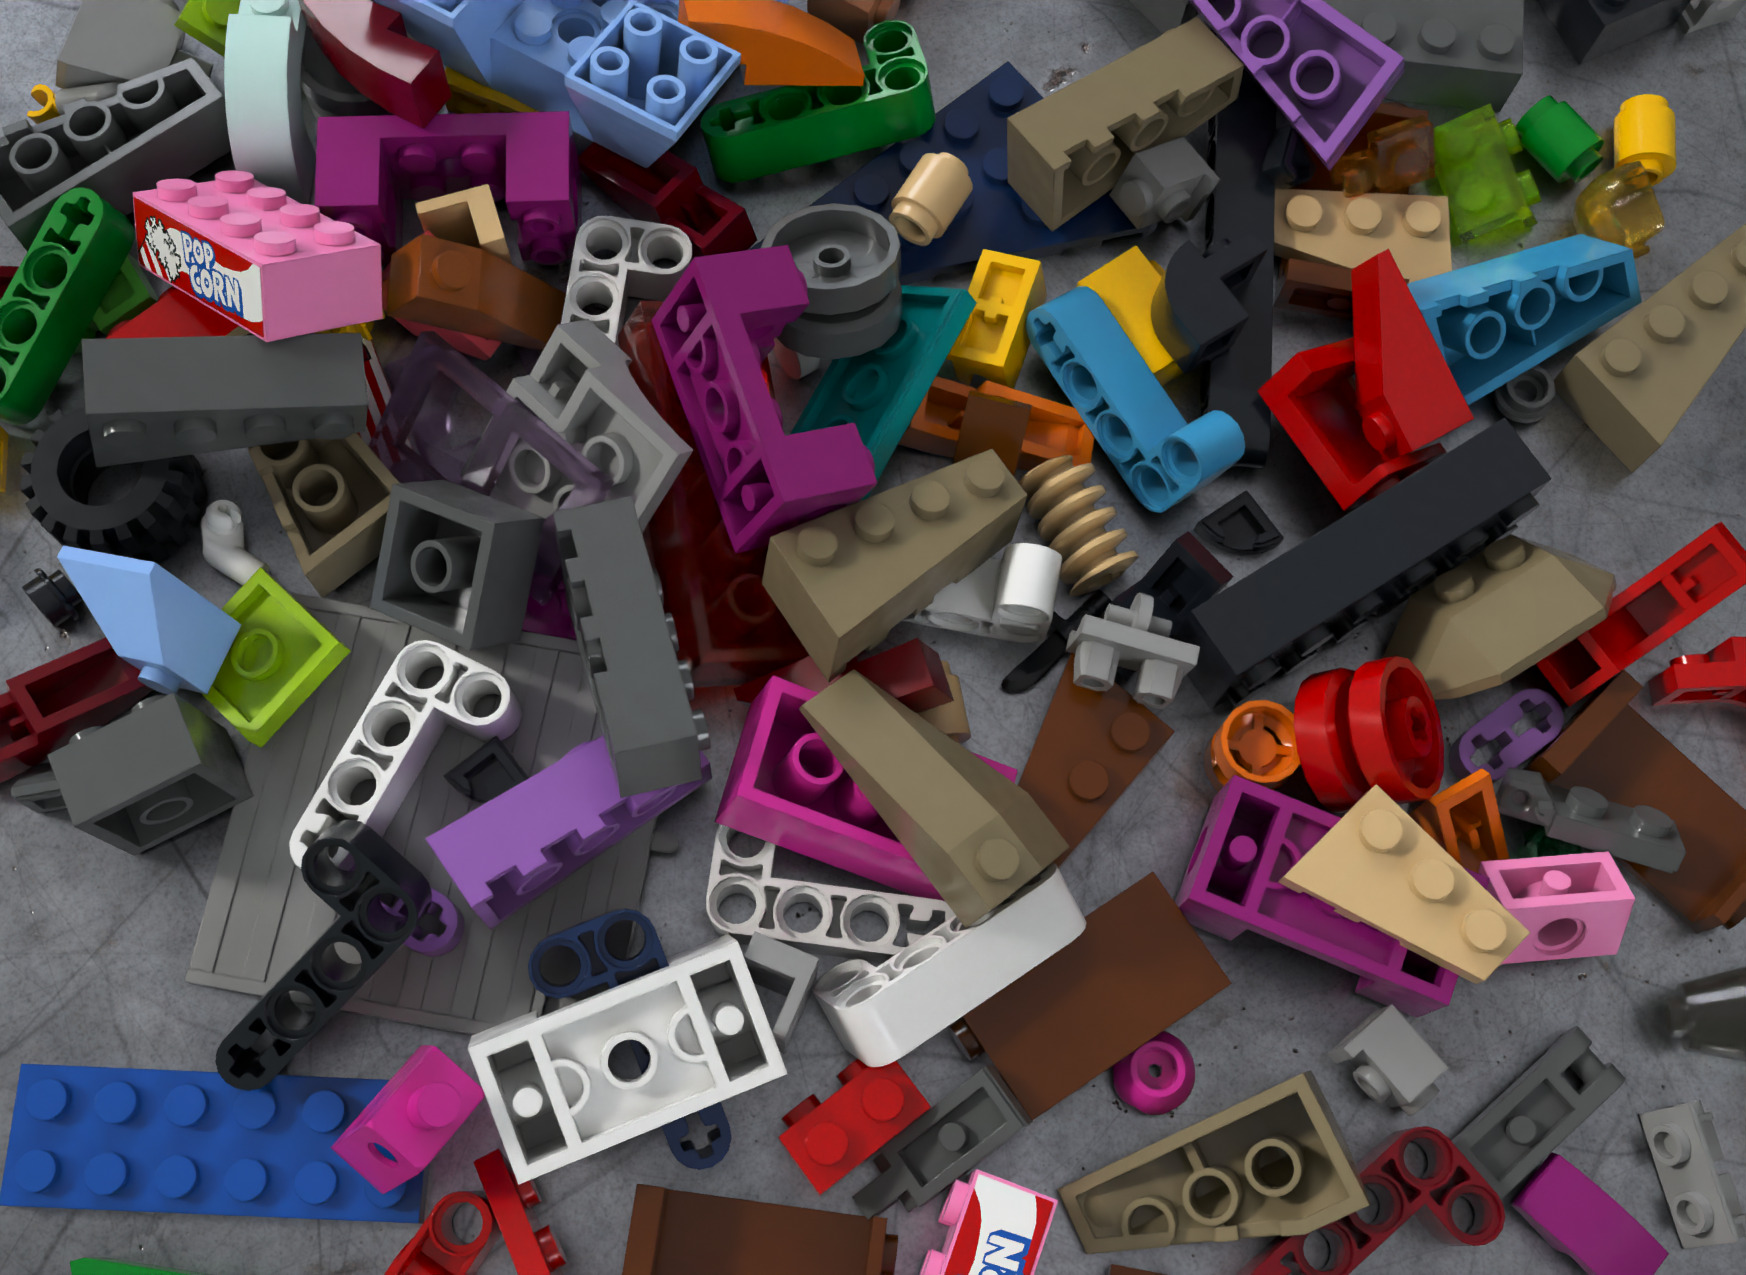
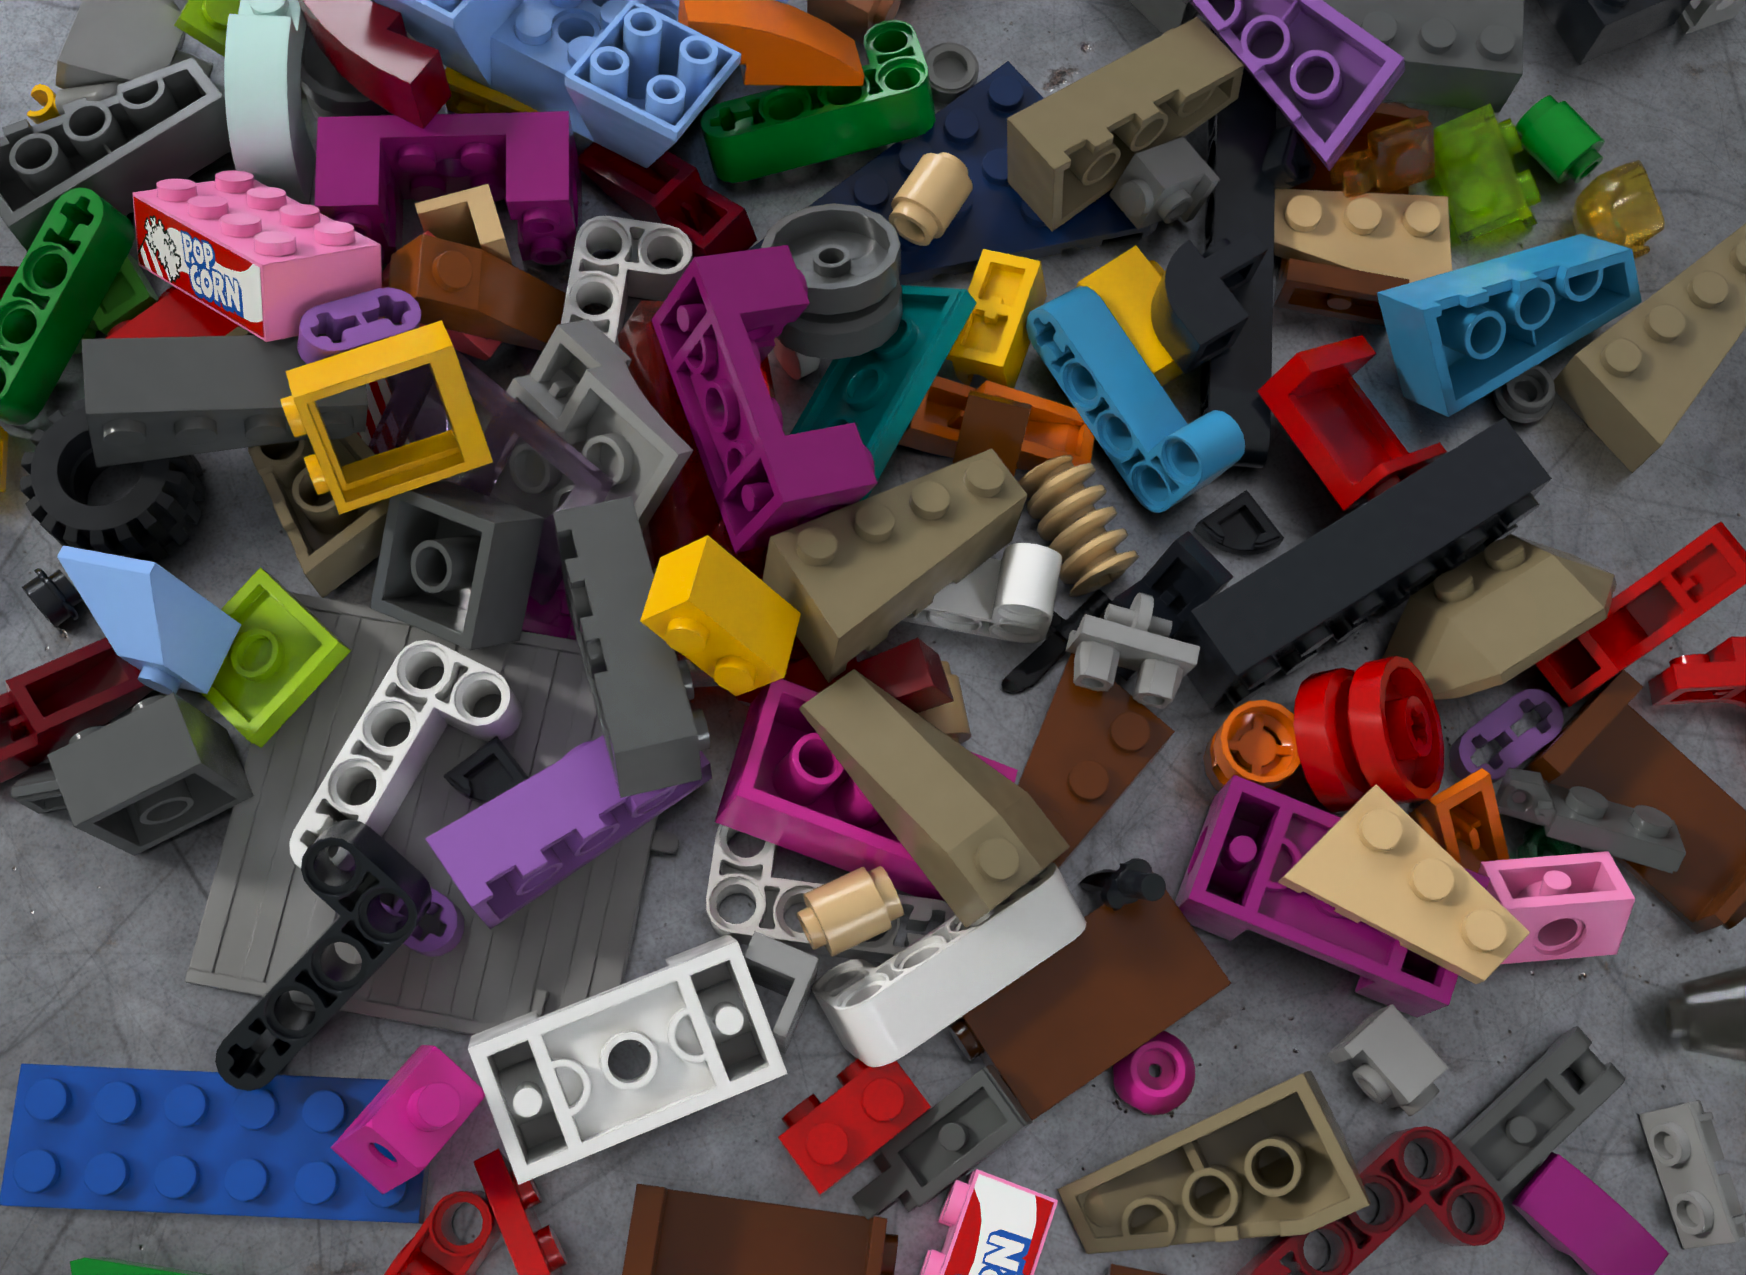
white arm [201,500,270,586] -> none
dark blue beam [528,908,732,1170] -> none
red slope [1351,248,1474,462] -> none
yellow brick [1613,94,1676,188] -> none
none -> yellow window [280,320,493,515]
none -> medium lavender beam [297,287,422,364]
none -> yellow piece [640,535,801,696]
none -> tan brick [797,866,904,957]
none -> light grey tile [924,43,979,104]
none -> black piece [1079,858,1166,911]

